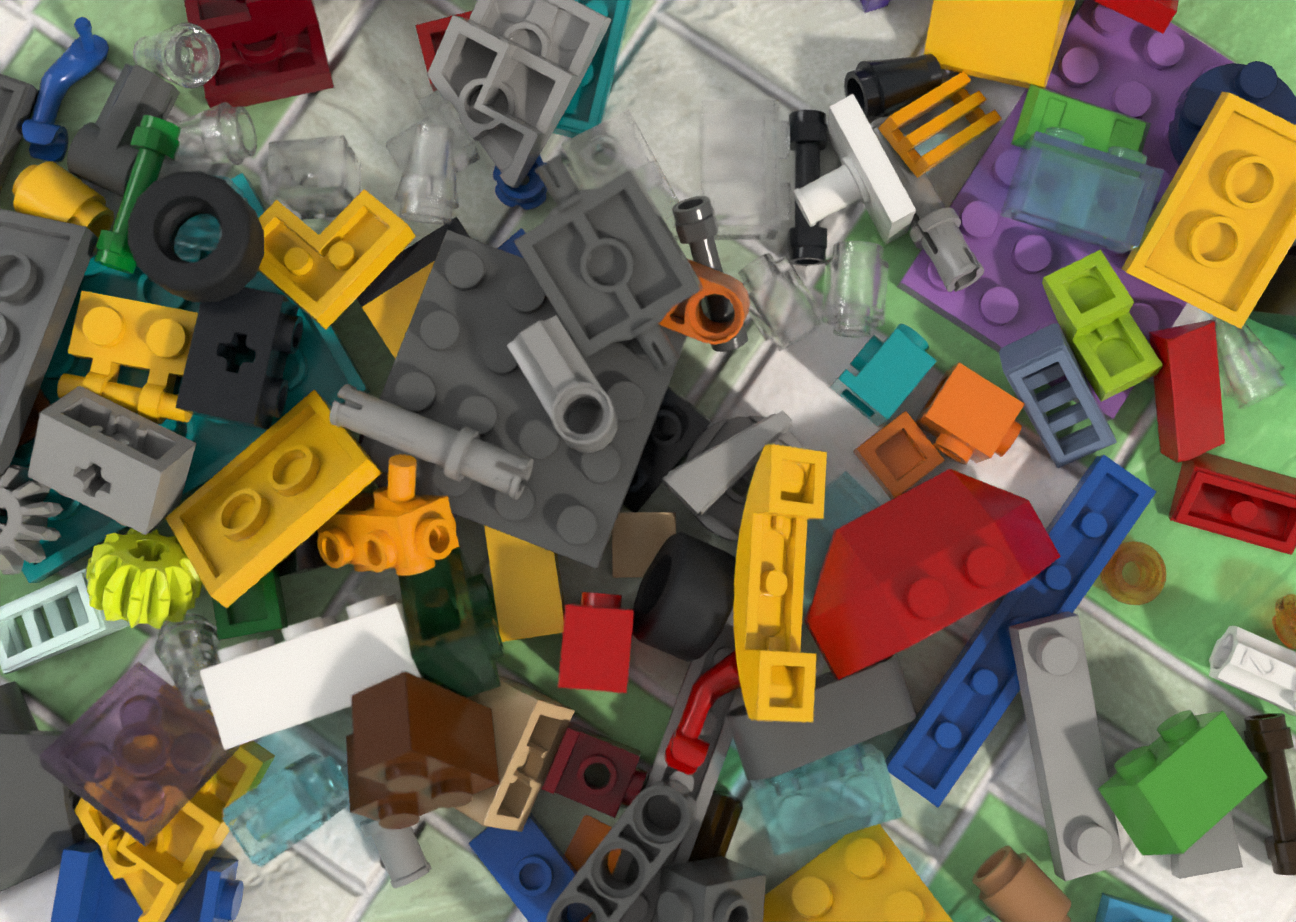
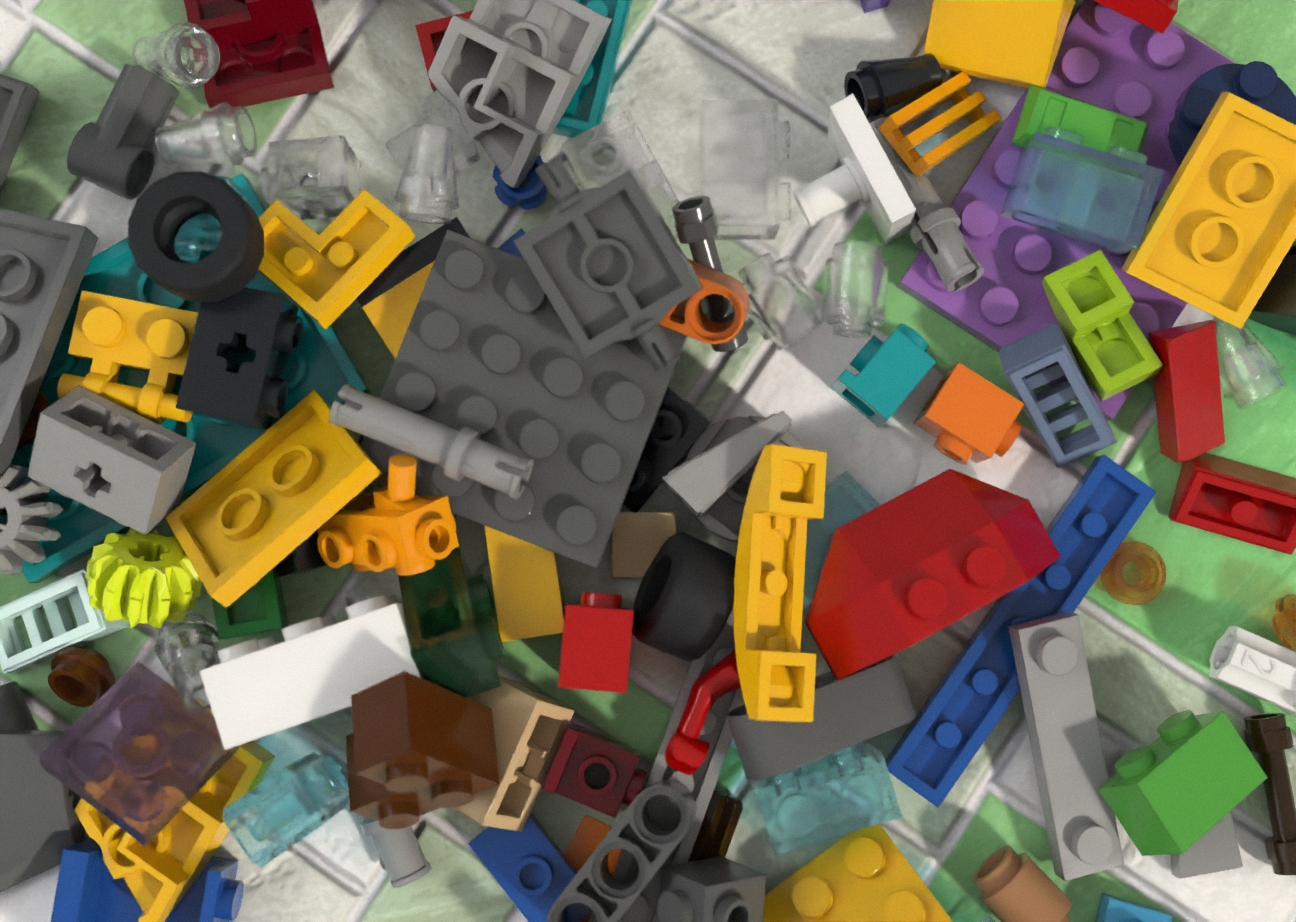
yellow brick [12,161,114,247] -> none
blue piece [22,17,109,162] -> none
green bar [94,115,181,274] -> none
light grey piece [507,315,618,453] -> none
black bar [787,110,827,266] -> none
orange tile [853,411,945,500] -> none
none -> reddish brown plate [48,647,115,707]

